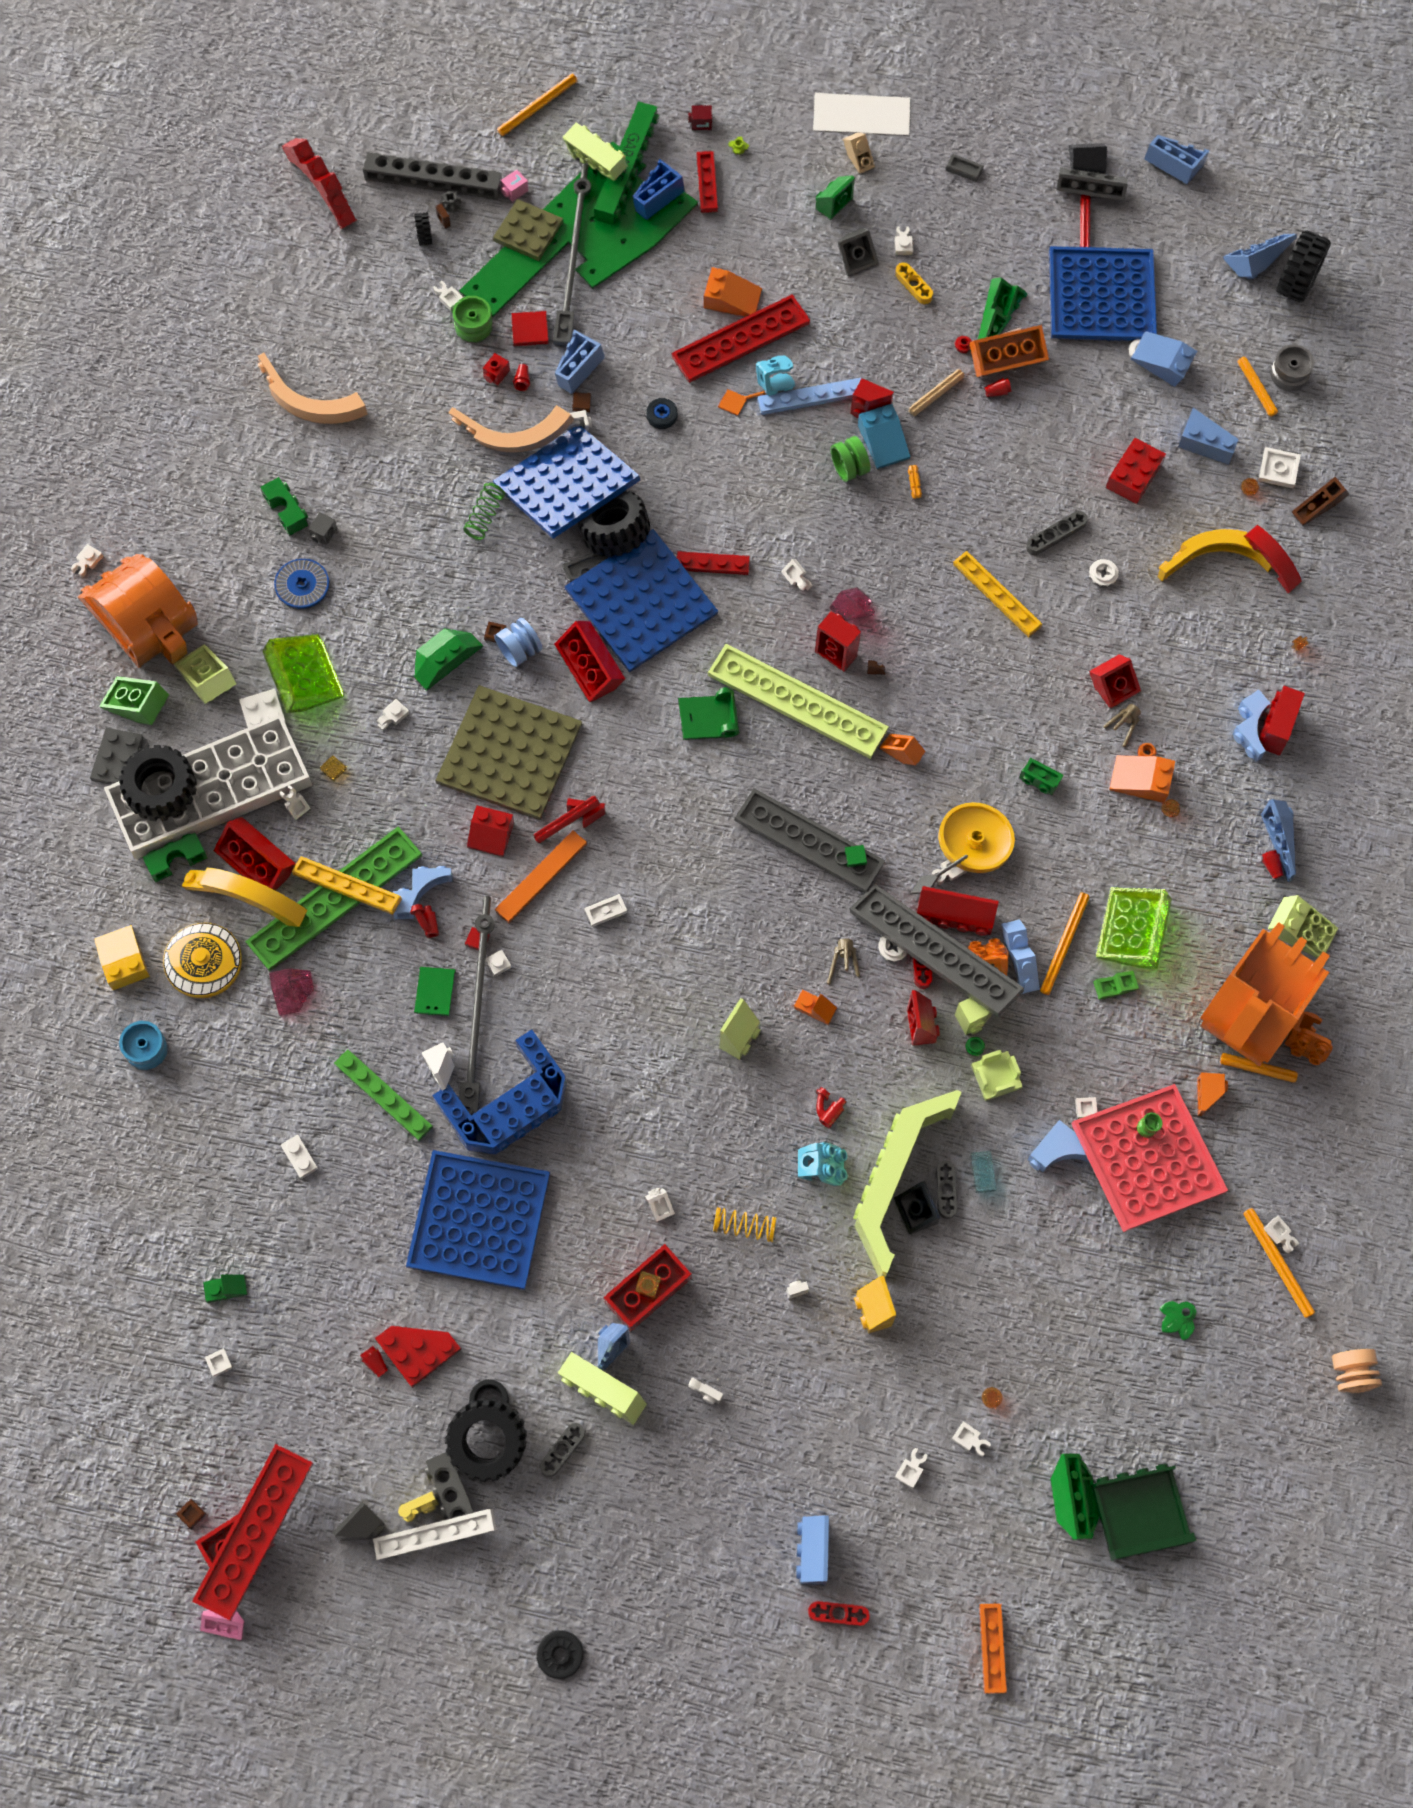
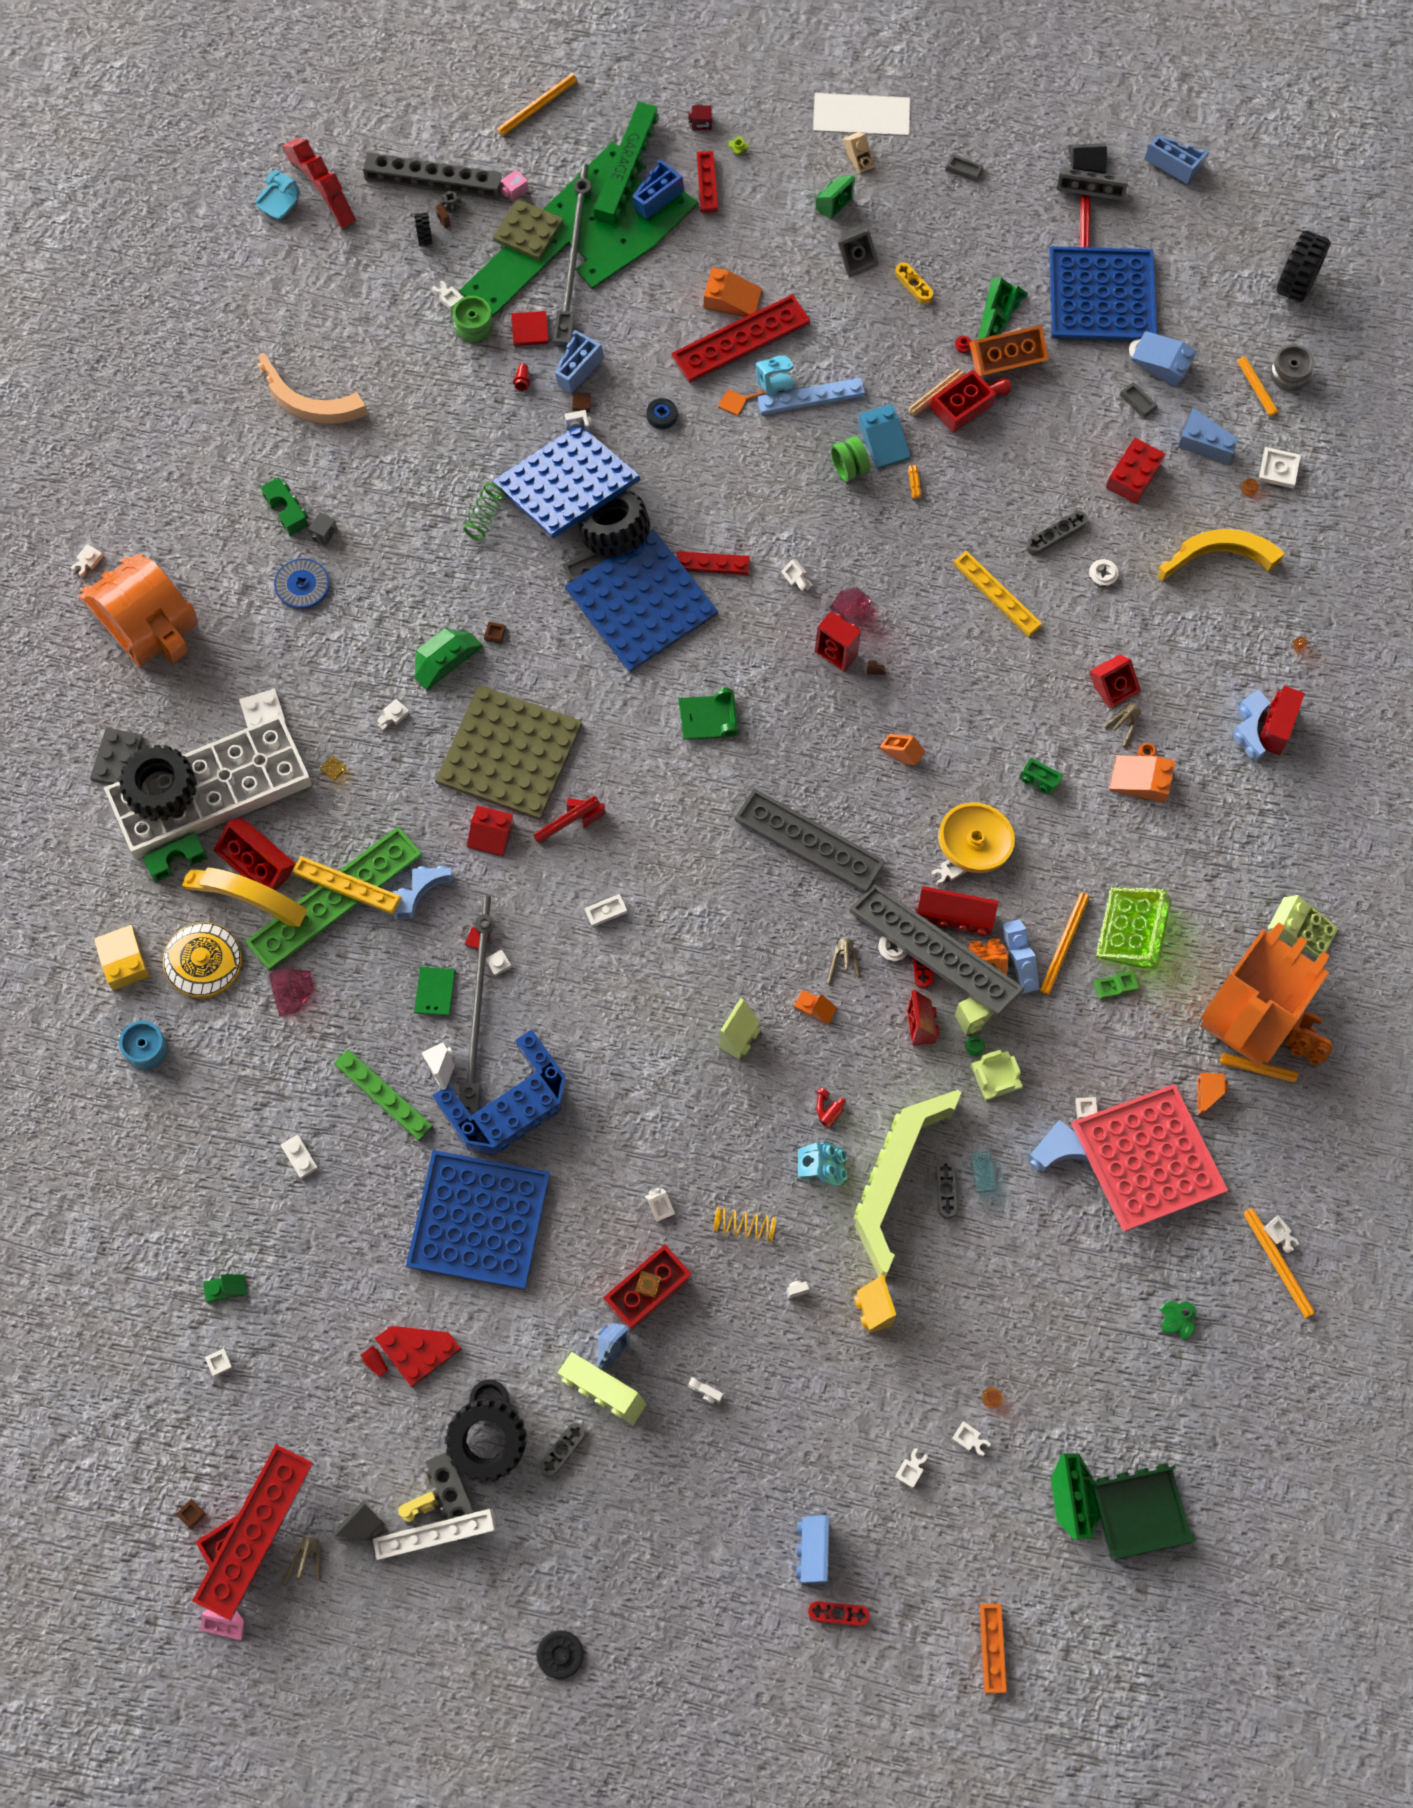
bright green slope [99,676,169,725] -> none
yellowish green slope [174,644,236,704] -> none
clear neon green slope [262,634,344,713] -> none
white plate [280,785,311,820] -> none
red plant [410,904,439,938] -> none
light nougat arch [449,405,574,452] -> none
red brick [482,353,510,386] -> none
light blue wheel [494,618,543,667] -> none
orange tile [495,830,587,923] -> none
red slope [554,621,625,702] -> none
yellowish green wedge [563,123,628,181] -> none
yellowish green plate [708,644,889,759] -> none
green tile [845,845,867,867] -> none
red slope [850,378,894,418] -> none
white plate [894,226,913,255] -> none
black slope [894,1181,940,1234] -> none
piece [911,854,968,894] -> none
bright green wheel [1137,1112,1163,1138] -> none
clear orange plate [1161,799,1180,817] -> none
medium blue wedge [1223,234,1297,279] -> none
red slope [1244,525,1302,593] -> none
medium blue wedge [1261,799,1296,882] -> none
red cone [1262,850,1284,879] -> none
reddish brown slope [1292,477,1350,526] -> none
light nougat wheel [1332,1349,1382,1393] -> none
none -> medium azure piece [256,169,301,220]
none -> dark tan plant [282,1537,322,1585]
none -> red brick [930,370,996,433]
none -> dark grey tile [1120,382,1158,418]

